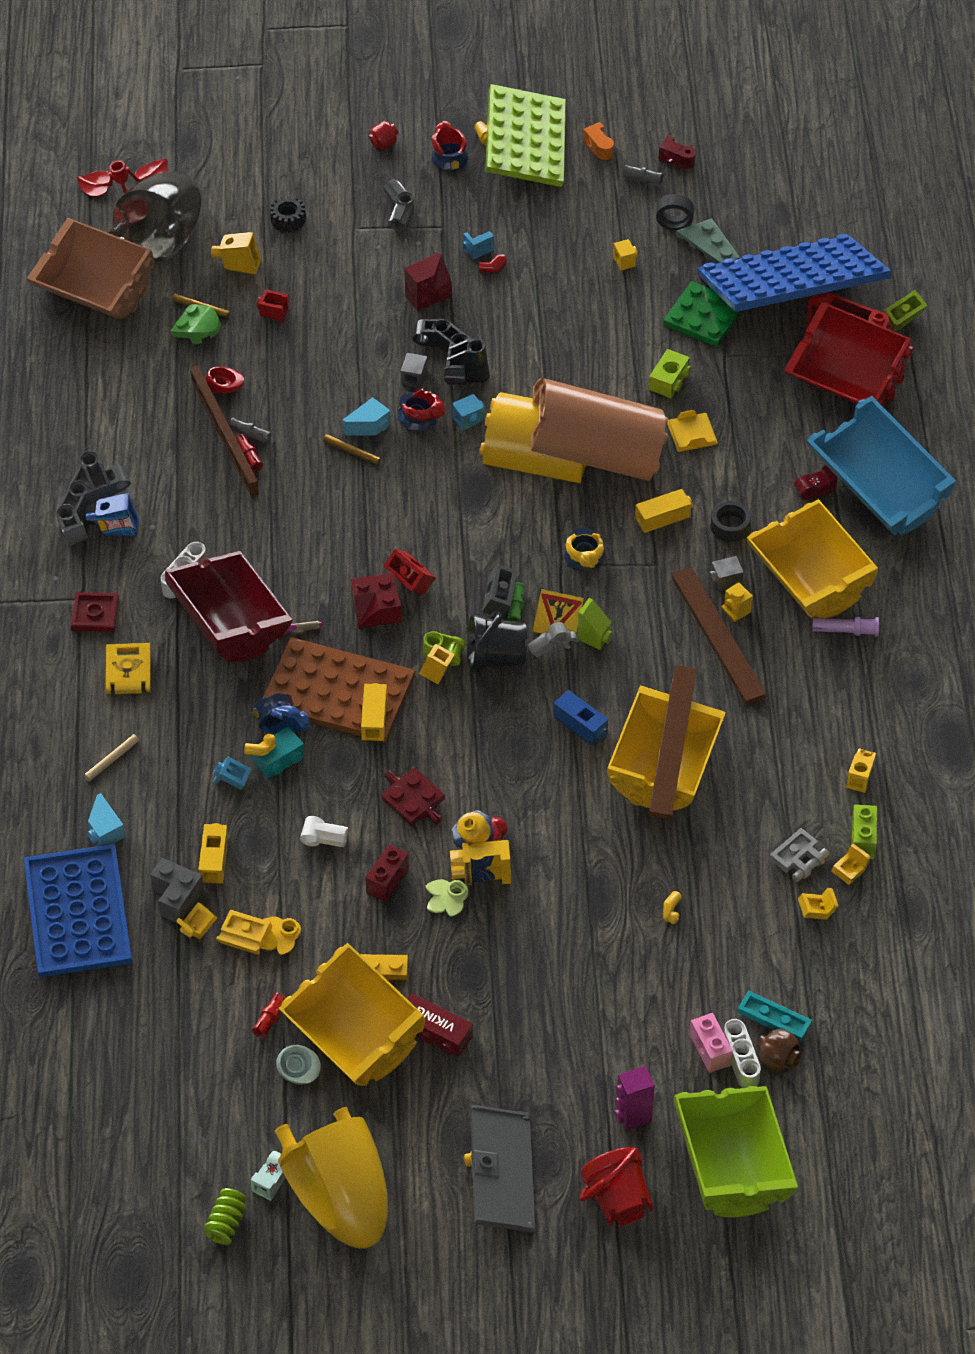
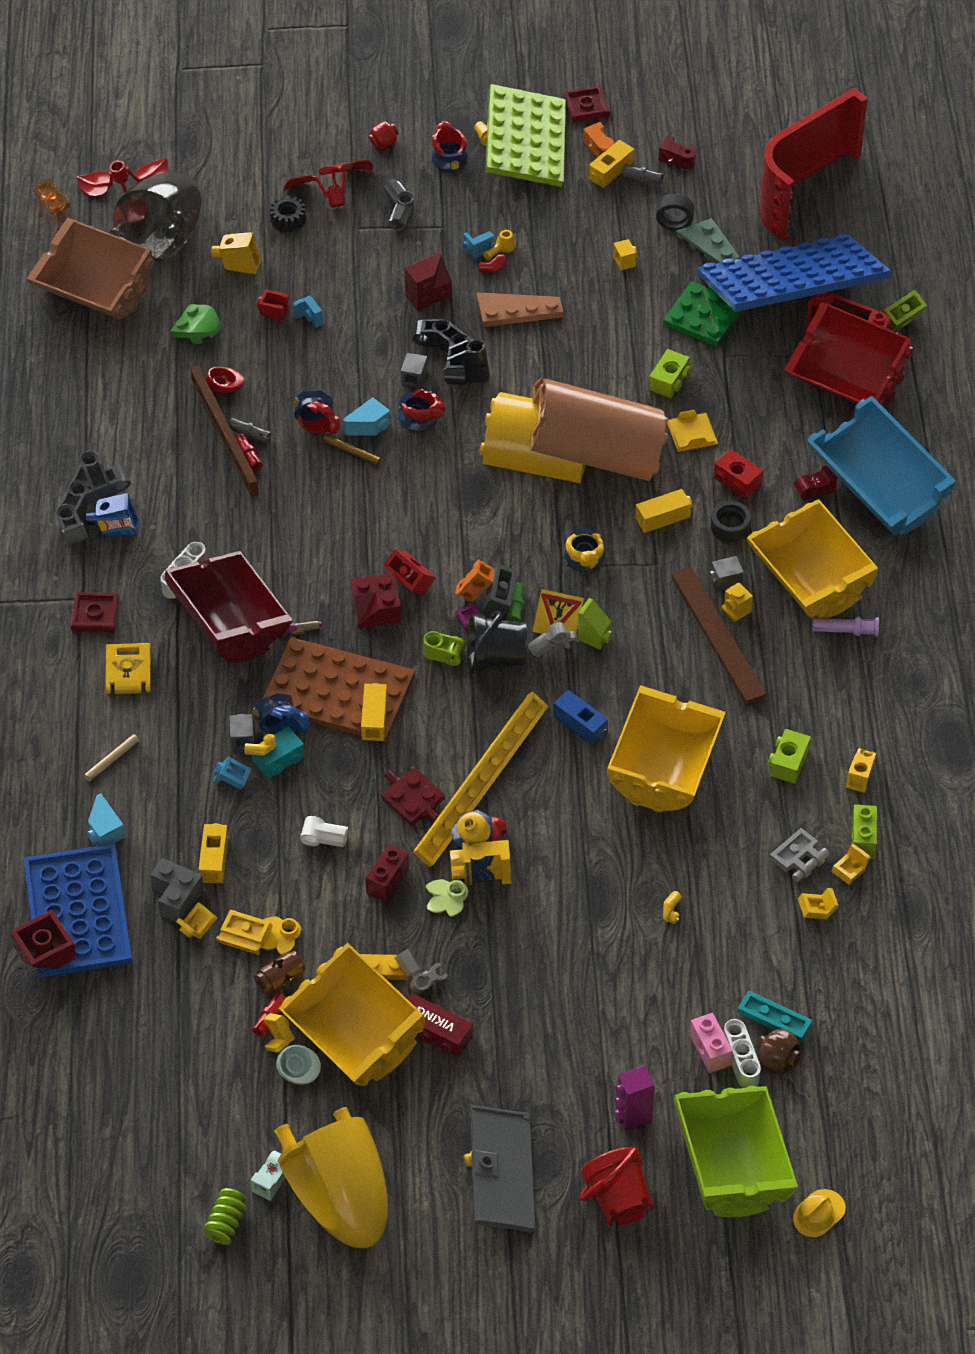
pearl gold bar [172,294,230,319] -> none
yellow brick [419,644,455,684] -> none
dark azure brick [452,394,486,431] -> none
reddish brown tile [648,665,697,819] -> none
none -> dark red slope [10,910,77,969]
none -> clear orange plate [33,178,70,215]
none -> flat silver brick [230,714,254,750]
none -> reddish brown piece [254,951,306,995]
none -> yellow bracket [263,1013,295,1053]
none -> red plant [283,159,373,208]
none -> dark azure bracket [293,296,323,327]
none -> piece [293,390,341,434]
none -> light grey bar [394,949,448,994]
none -> yellow plate [413,691,548,867]
none -> orange leg [455,559,494,603]
none -> magenta tile [455,604,481,631]
none -> nougat wing [476,292,563,327]
none -> yellow bar [483,230,516,261]
none -> dark red tile [563,86,610,123]
none -> yellow brick [589,140,634,188]
none -> red brick [714,449,763,498]
none -> red panel [760,88,868,242]
none -> lime brick [768,729,811,784]
none -> yellow piece [793,1189,846,1238]

